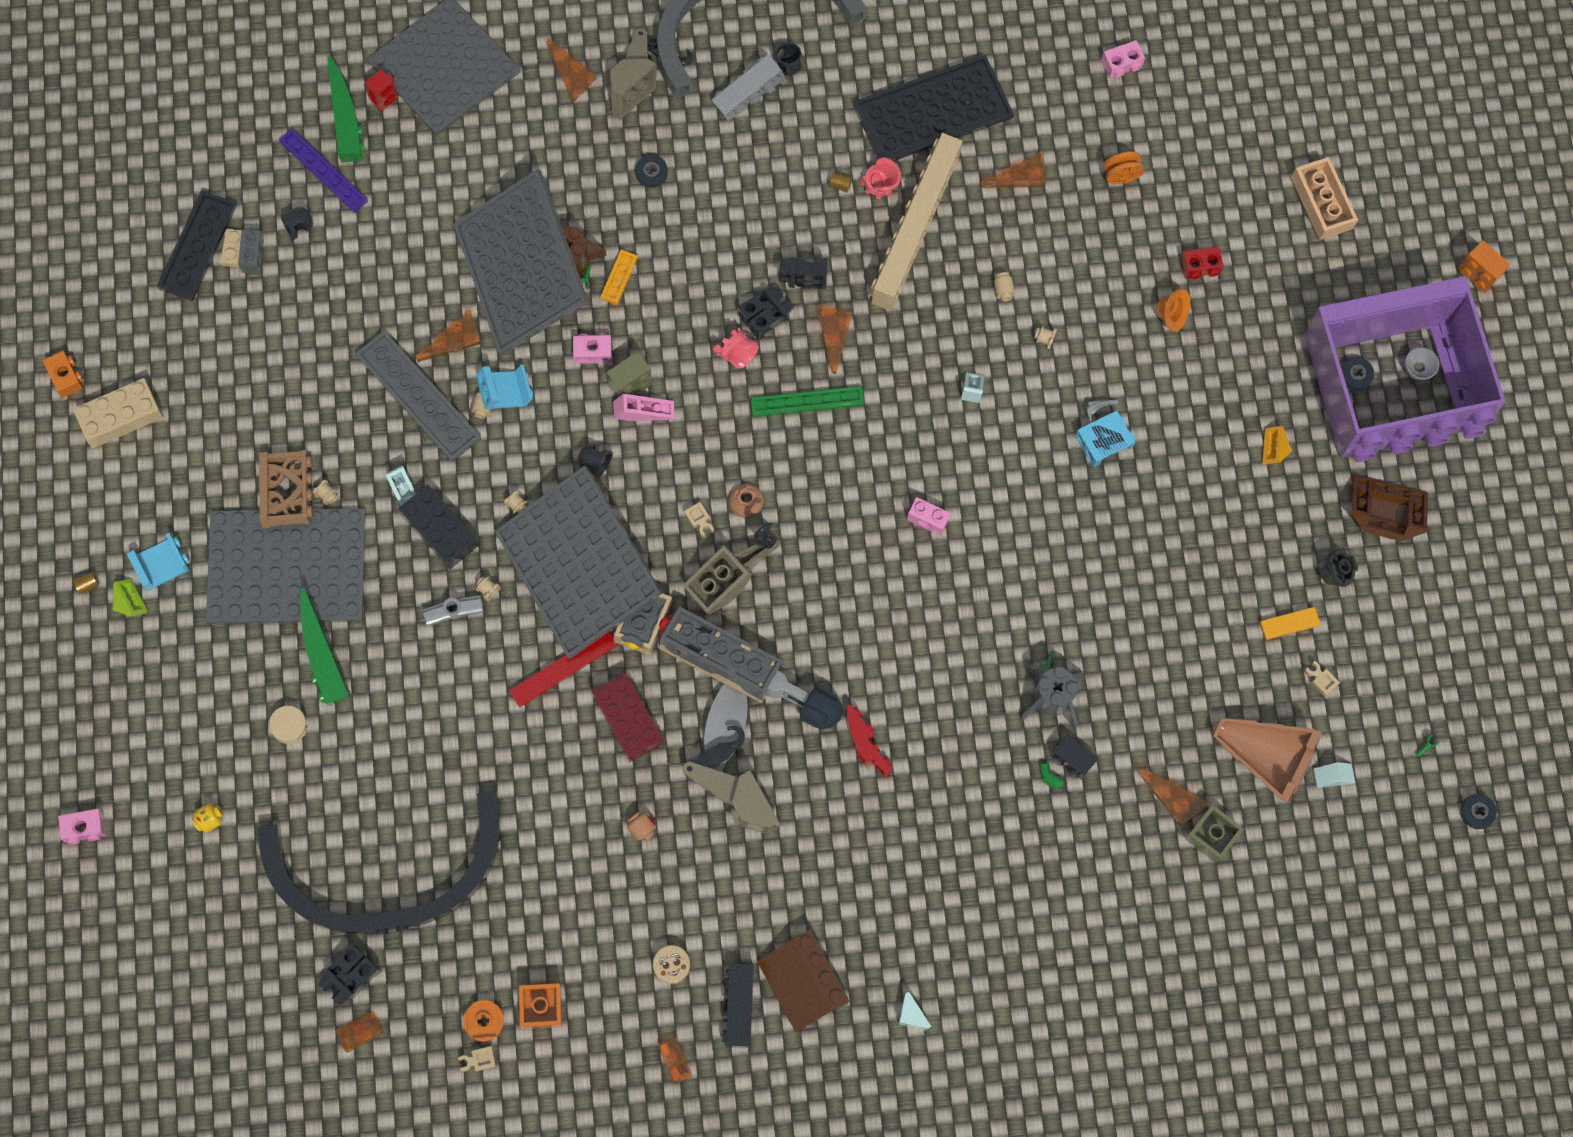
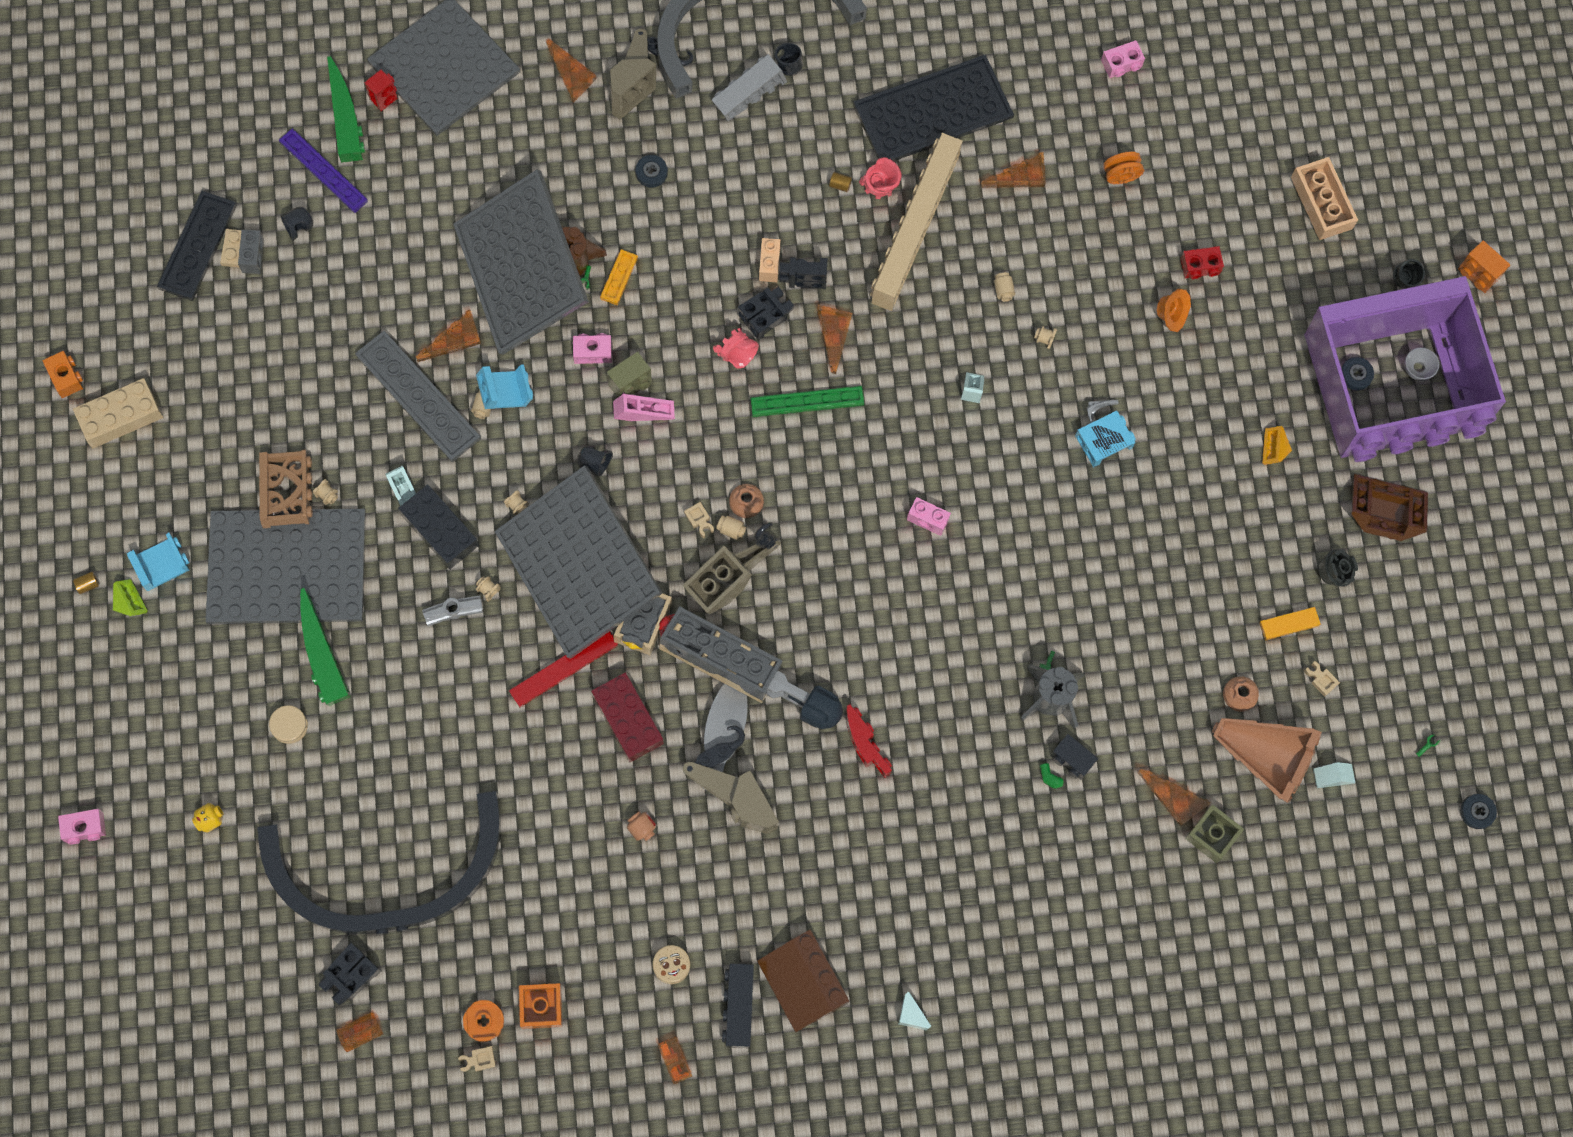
none -> tan brick [716,515,746,540]
none -> light nougat brick [759,238,781,282]
none -> nougat piece [1223,677,1259,712]
none -> pearl dark grey helmet [1393,259,1425,289]

